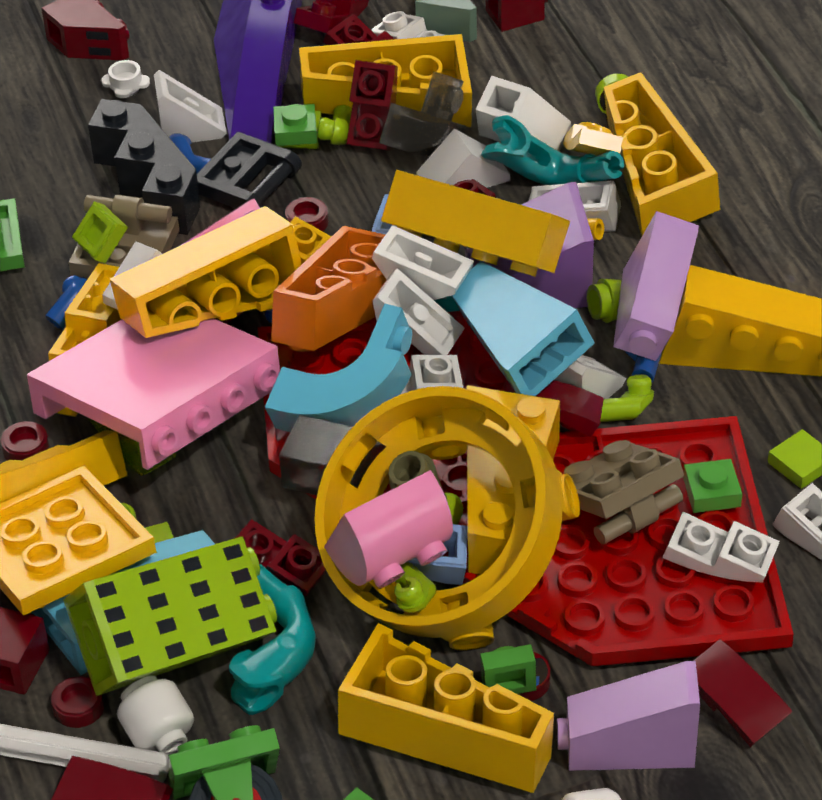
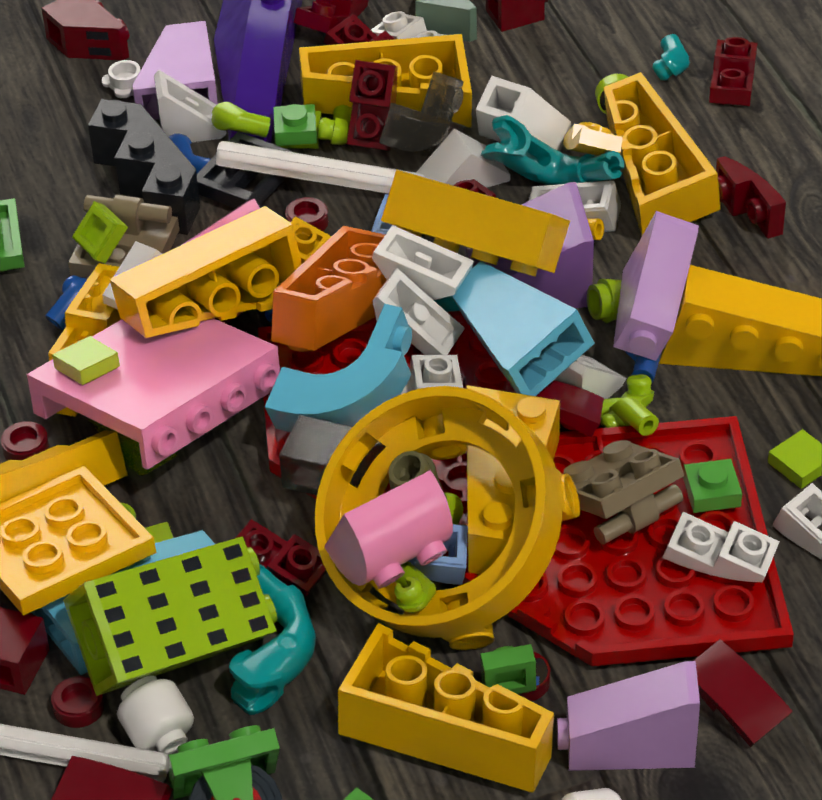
none -> lime tile [52,336,120,385]
none -> lavender slope [133,21,218,120]
none -> lime arm [211,102,270,138]
none -> white axle [216,141,425,194]
none -> lime arm [600,397,659,436]
none -> teal arm [652,34,690,81]
none -> dark red slope [709,37,758,106]
none -> dark red slope [716,156,786,239]

